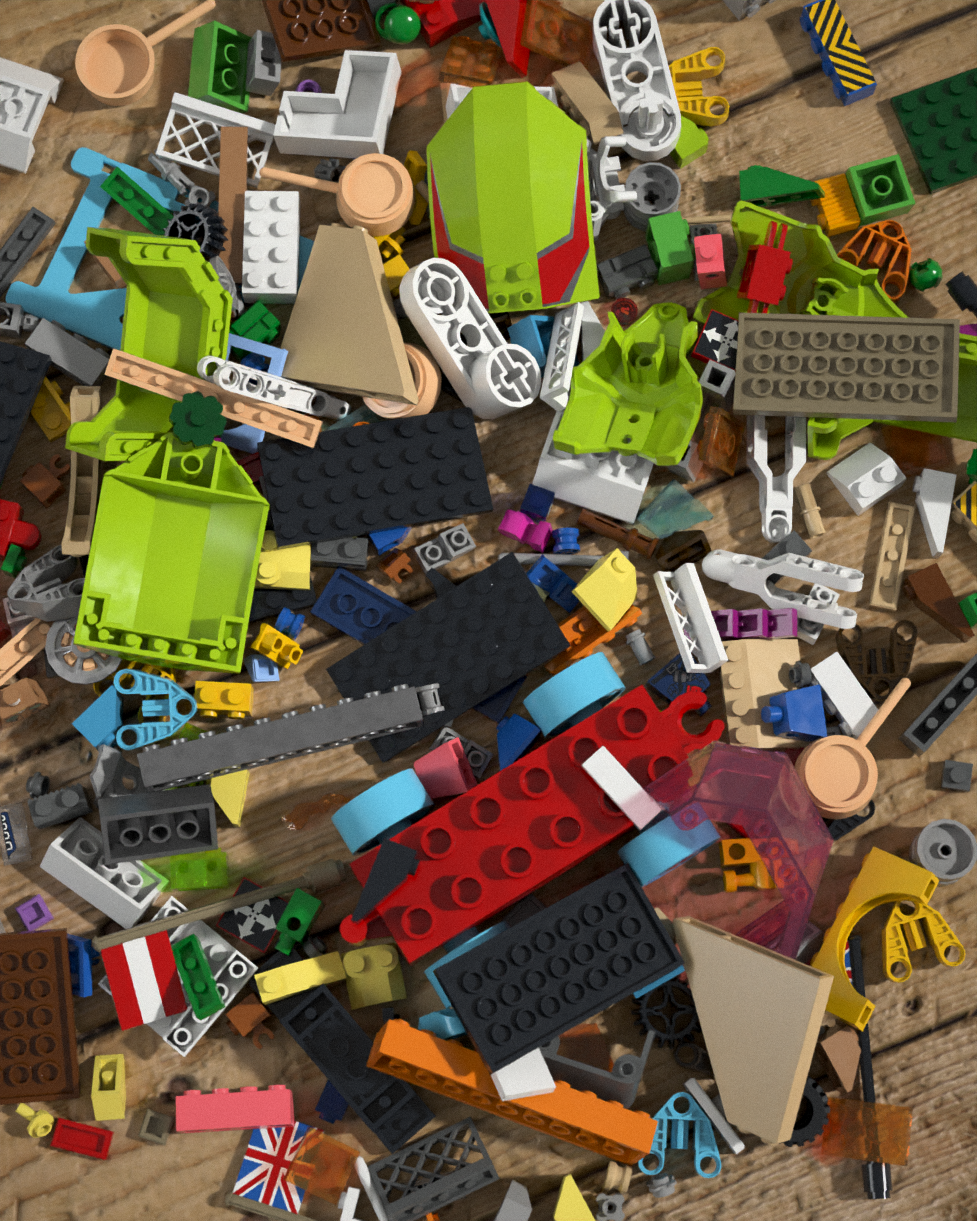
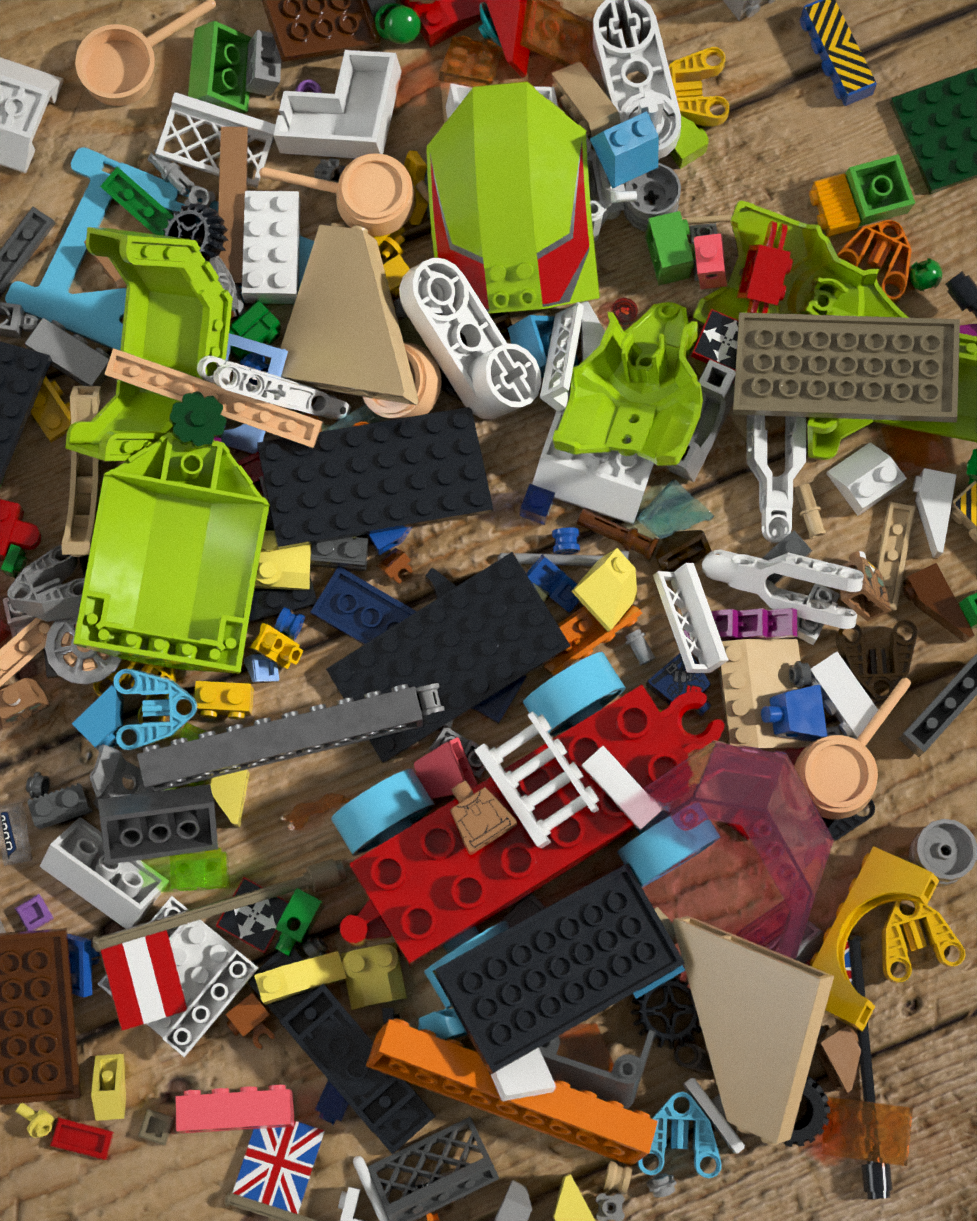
dark orange brick [20,454,71,509] -> none
green plate [171,933,225,1021] -> none
clear orange plate [283,1127,360,1205] -> none
black slope [351,838,420,925] -> none
light grey slope [412,523,476,575] -> none
blue slope [496,713,541,771] -> none
dark pink leg [497,509,553,553] -> none
dark grey brick [597,245,658,300] -> none
clear orange plate [697,406,745,476] -> none
yellow hips [718,836,797,893] -> none
green slope [739,165,825,207] -> none
dark grey plate [940,760,973,792] -> none
none -> medium nougat torso [451,781,517,855]
none -> white fence [475,712,599,848]
none -> dark azure slope [590,111,659,188]
none -> medium nougat torso [840,551,891,622]

